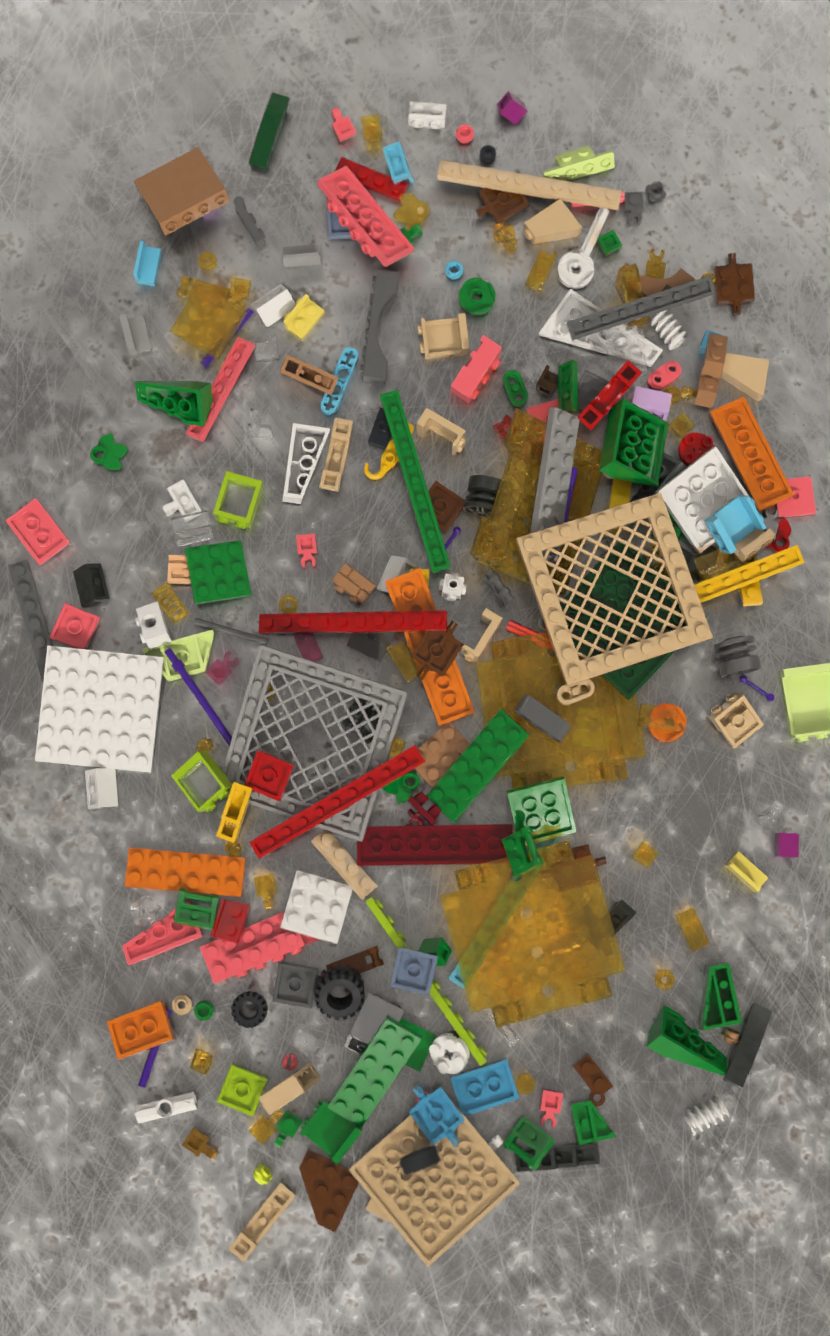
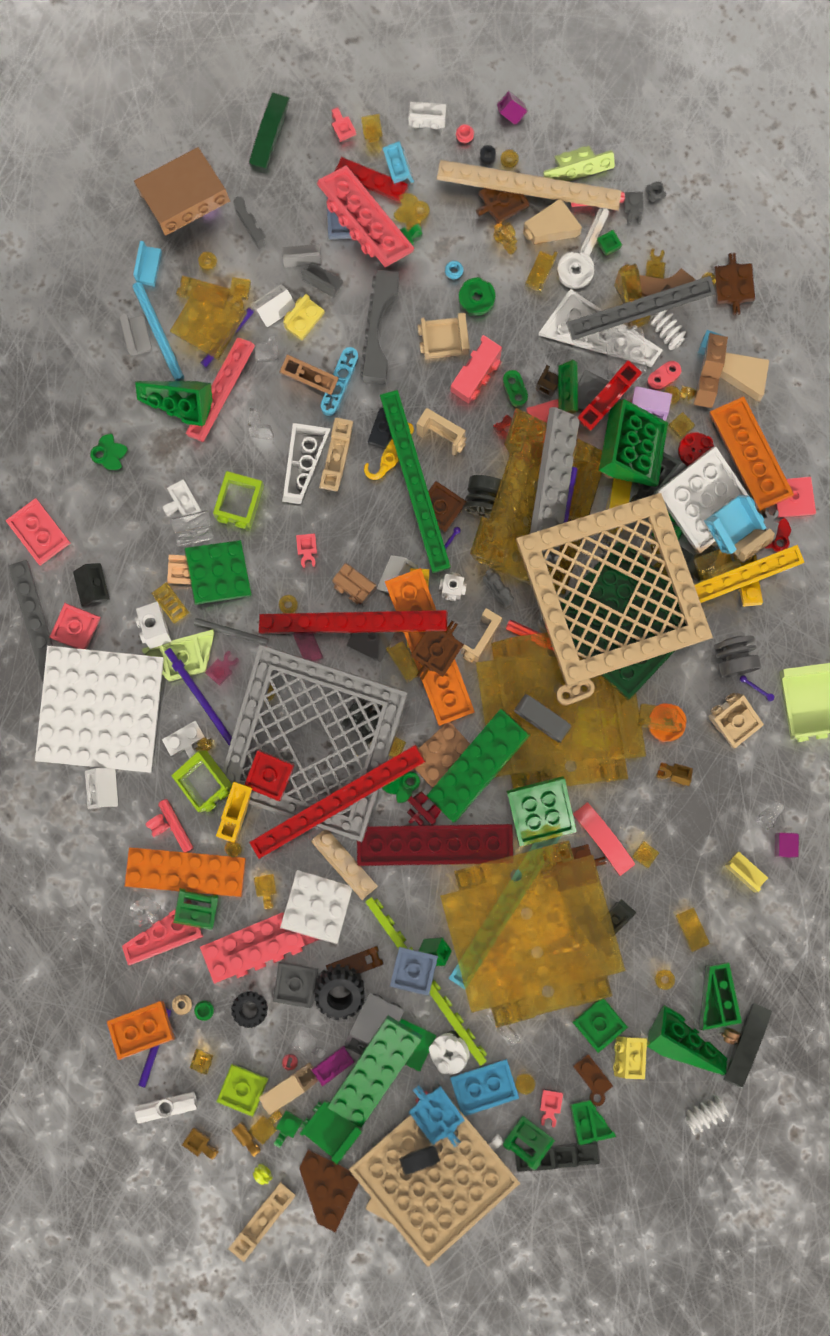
red plate [210,898,250,944] -> none
green plate [502,826,544,876] -> none
none -> medium azure axle [132,282,184,381]
none -> coral wheel [145,814,170,838]
none -> coral axle [158,799,193,852]
none -> white plate [162,721,205,759]
none -> pearl gold bar [231,1122,261,1157]
none -> dark grey panel [301,262,343,298]
none -> magenta plate [311,1046,355,1086]
none -> clear yellow plate [500,149,519,168]
none -> green plate [572,996,628,1053]
none -> coral slope [573,802,635,876]
none -> light yellow bracket [613,1036,647,1079]
none -> pearl gold plate [657,763,693,786]

